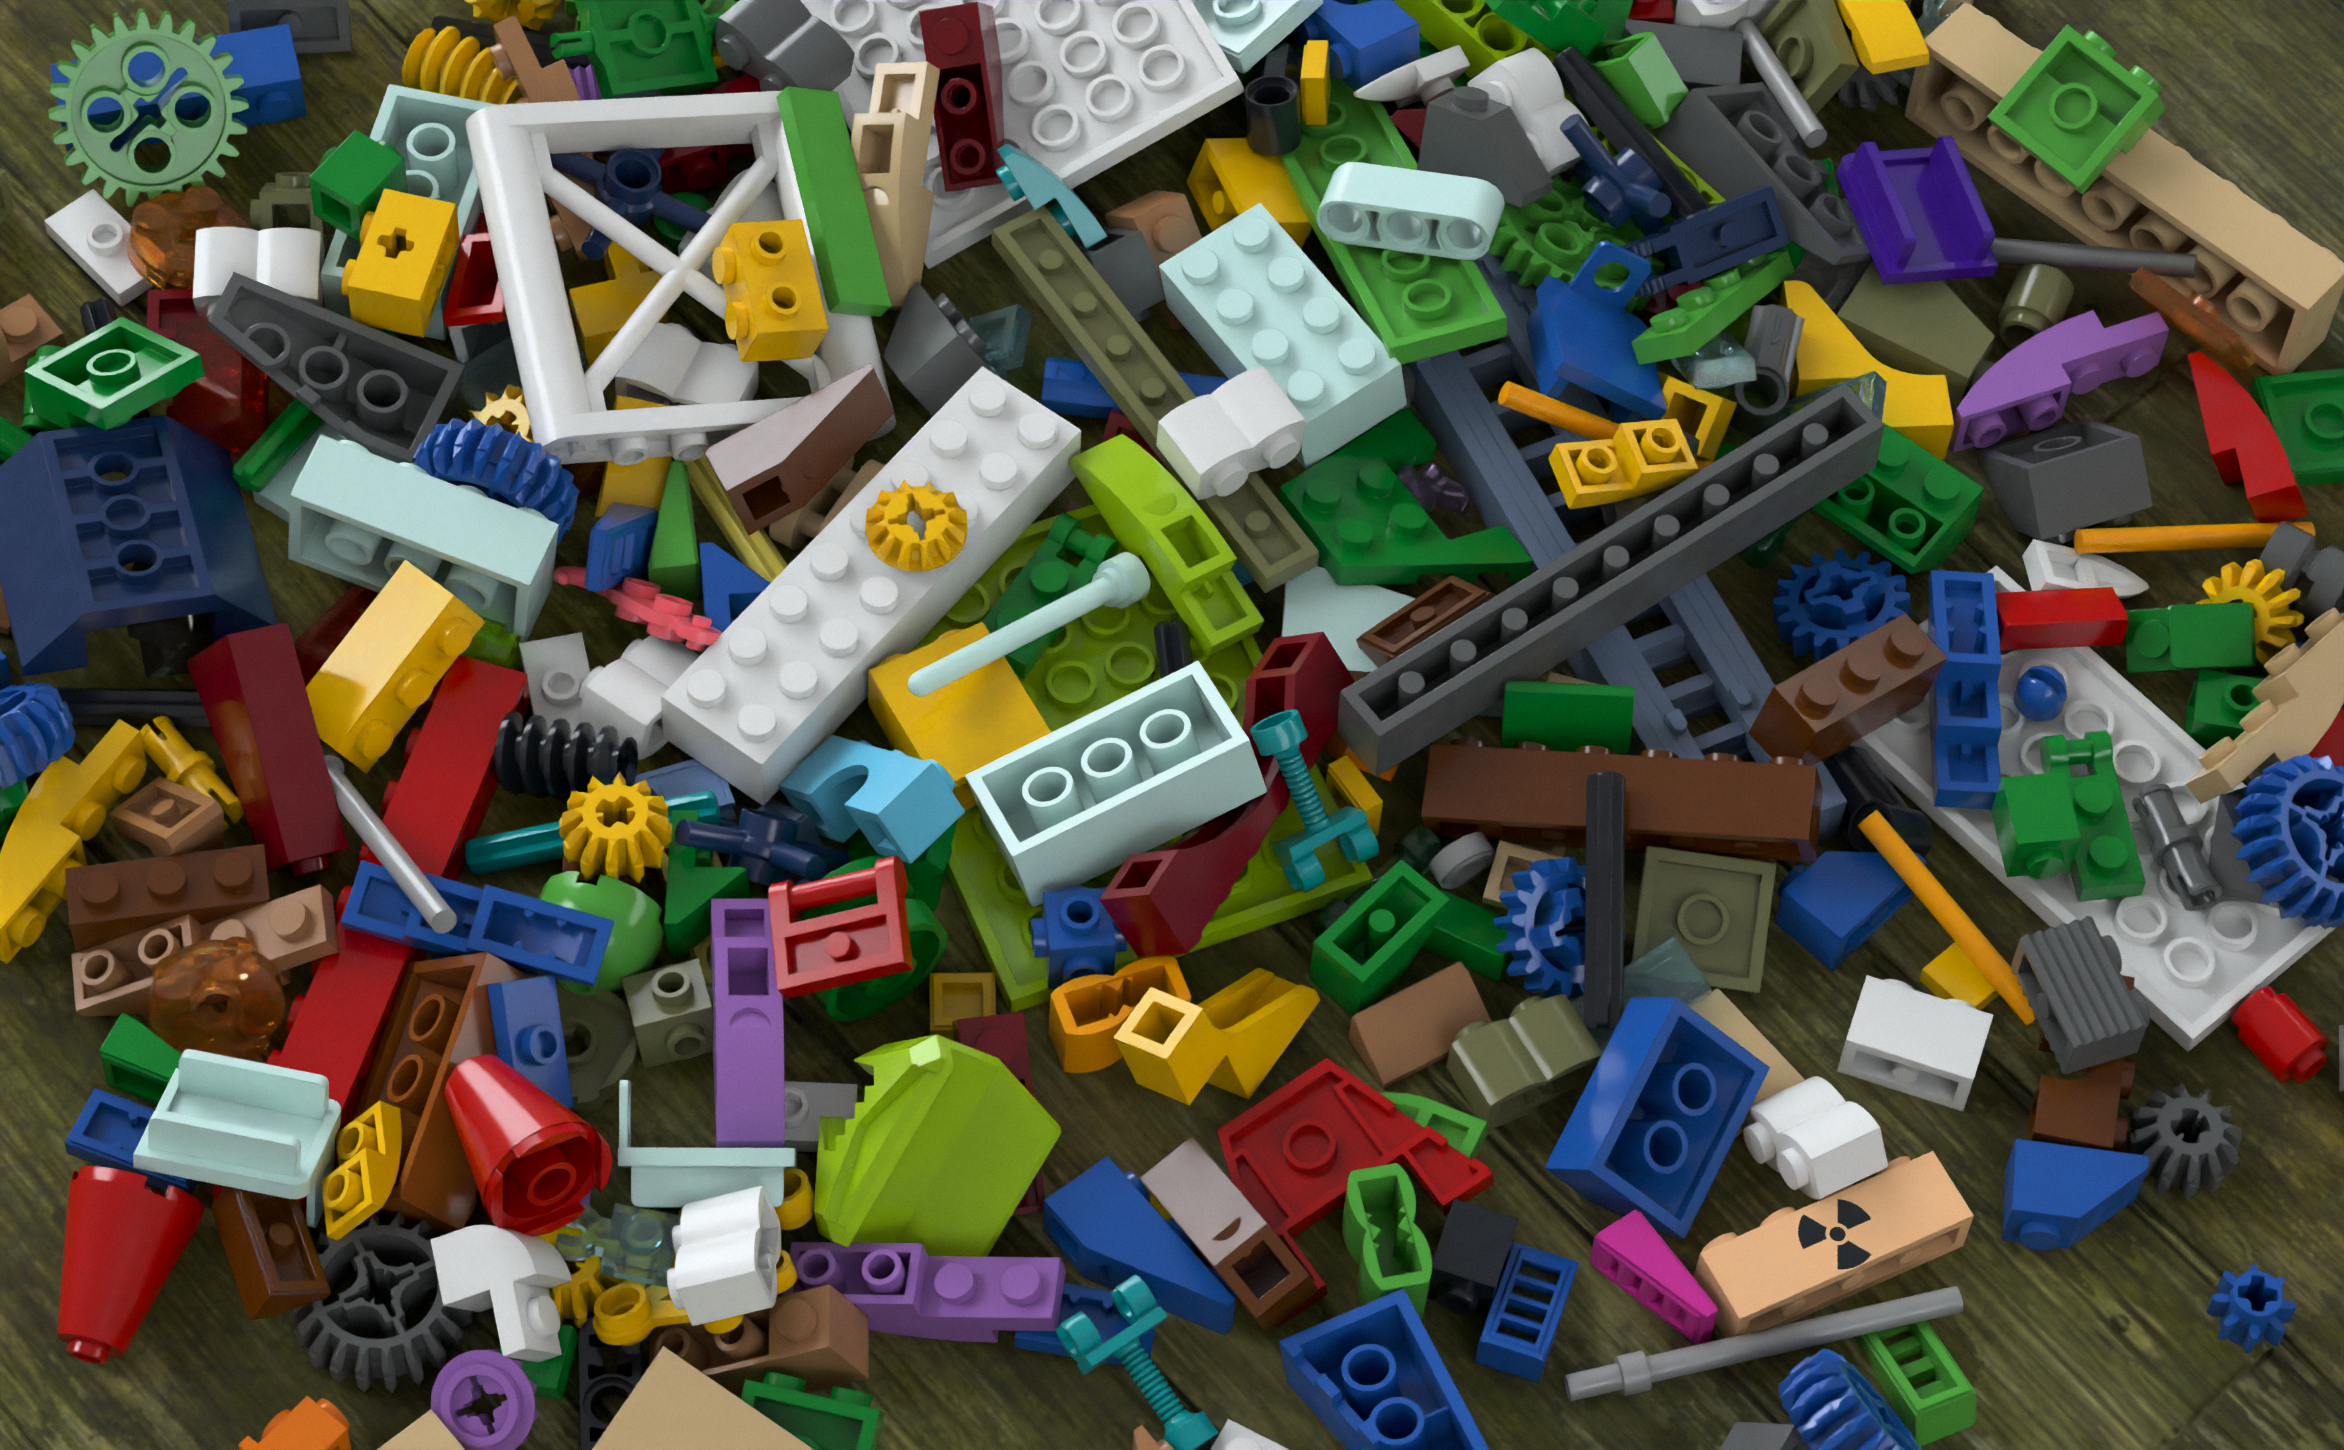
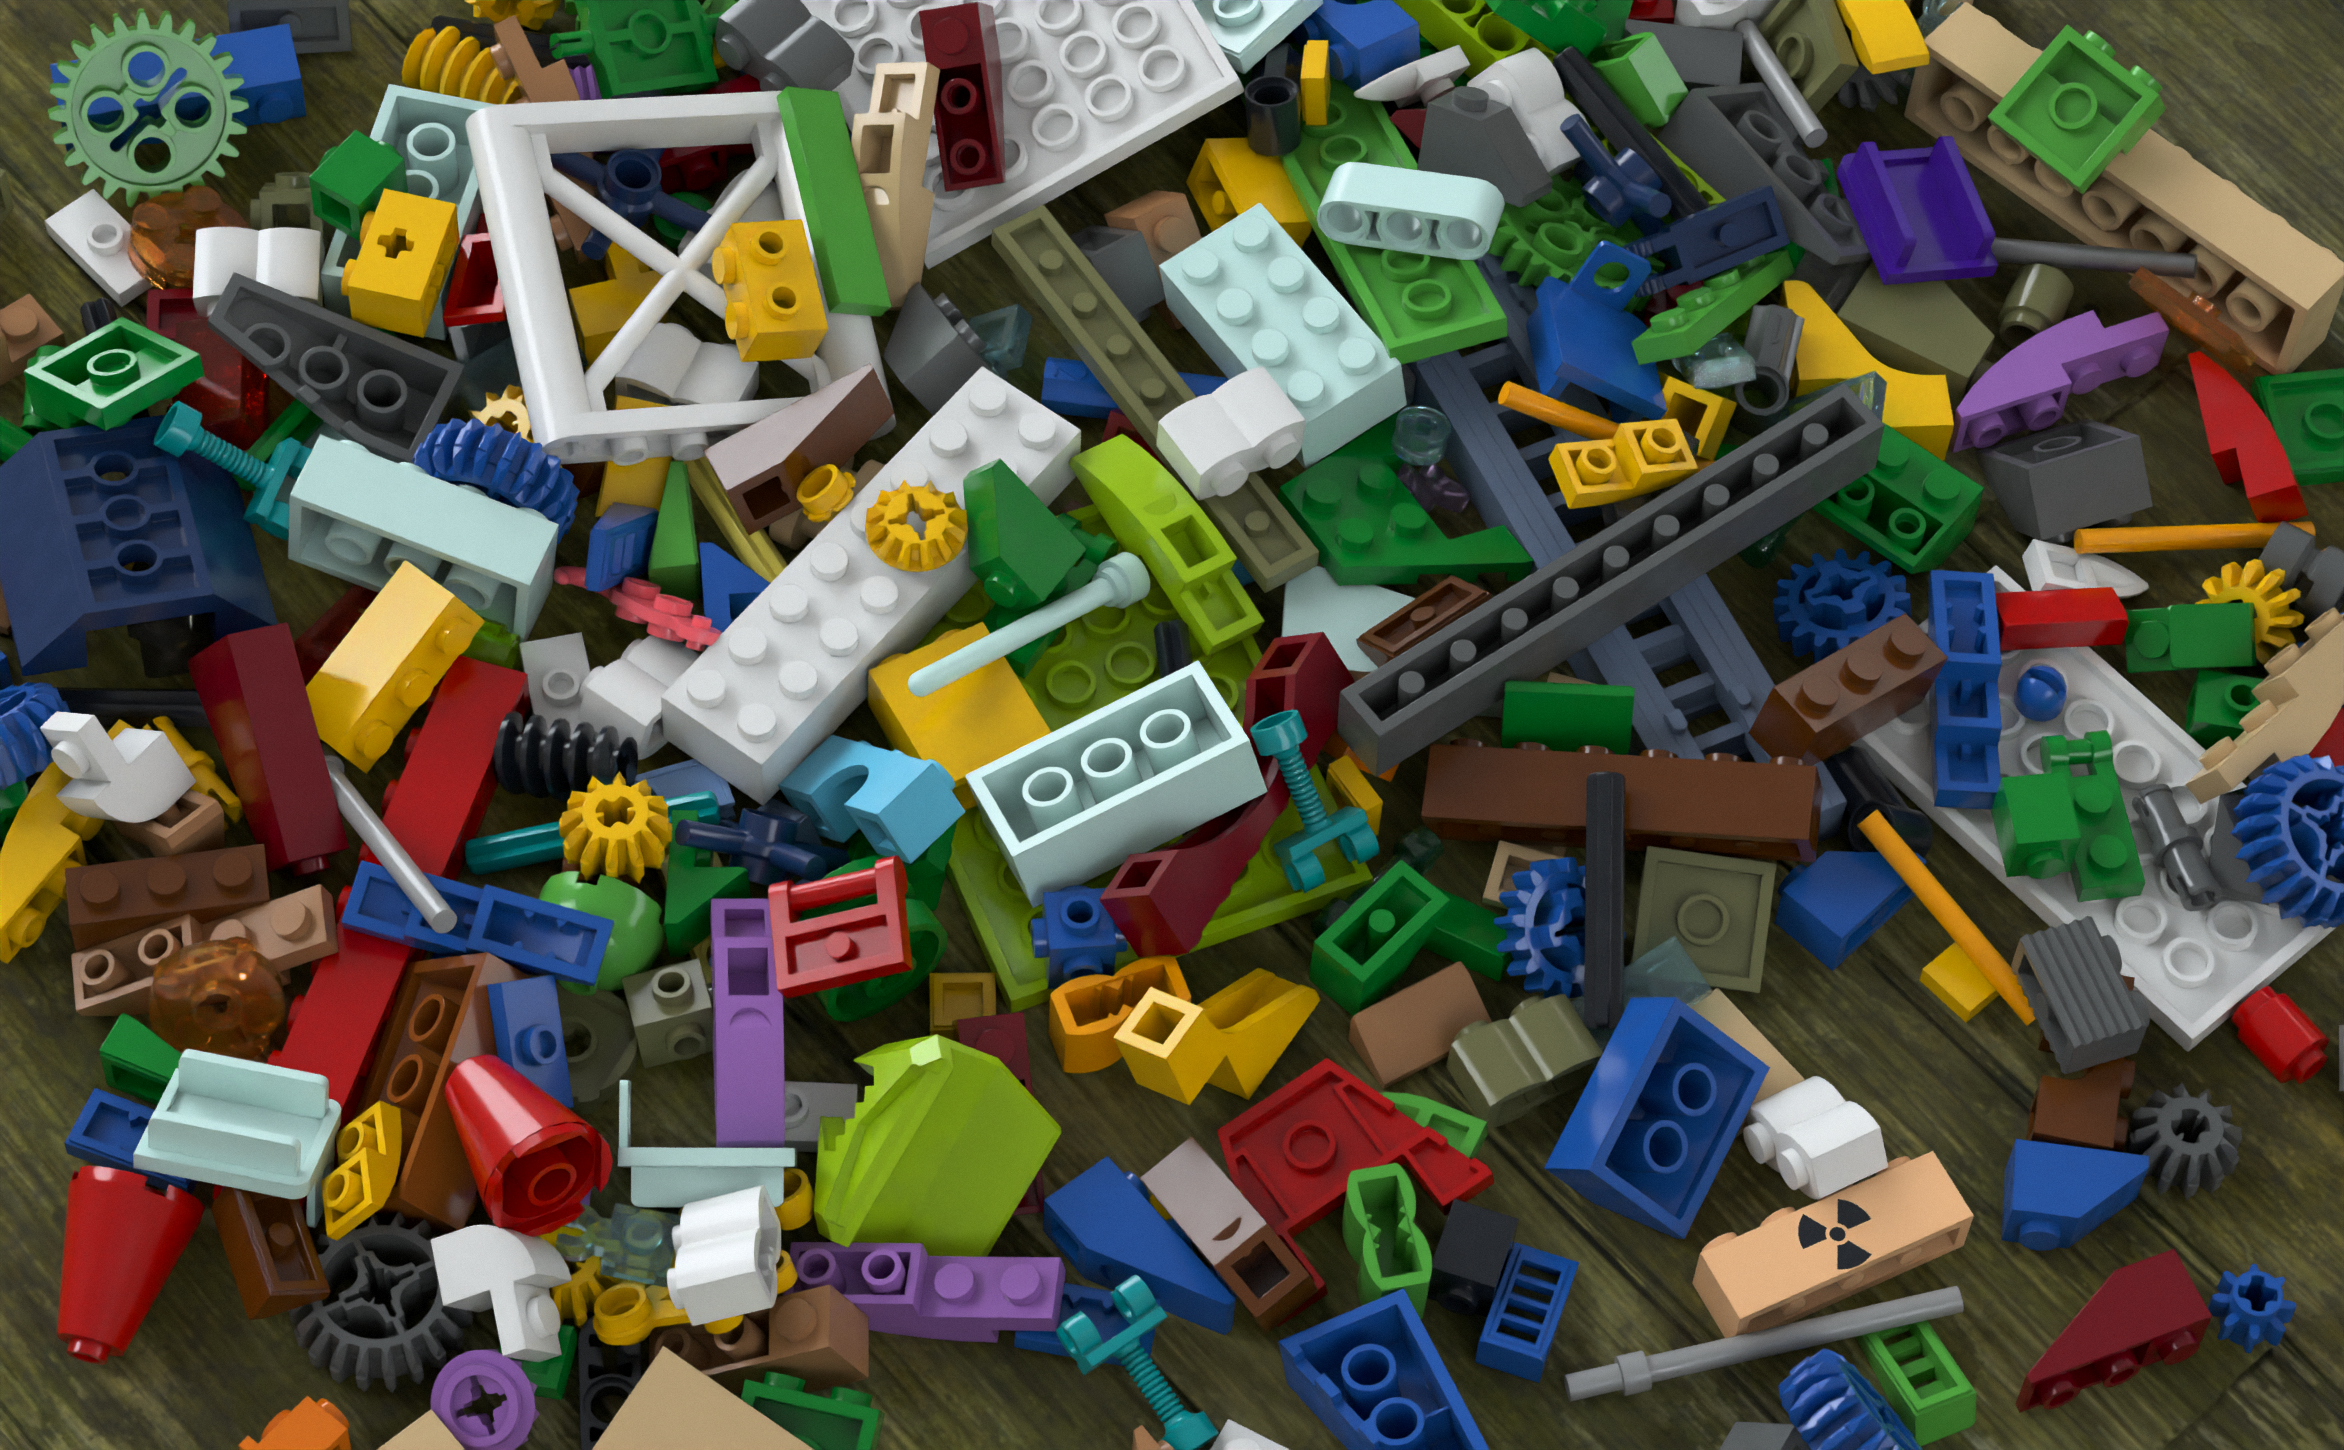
teal slope [996,144,1107,249] -> none
light grey tile [1429,832,1496,889] -> none
dark pink slope [1589,1209,1718,1345] -> none
white brick [1837,975,1993,1111] -> none
none -> white brick [39,711,196,823]
none -> teal bar [154,401,313,541]
none -> yellow plate [796,464,856,523]
none -> green slope [963,458,1086,613]
none -> clear light blue bush [1391,406,1451,465]
none -> dark red slope [2015,1249,2212,1413]

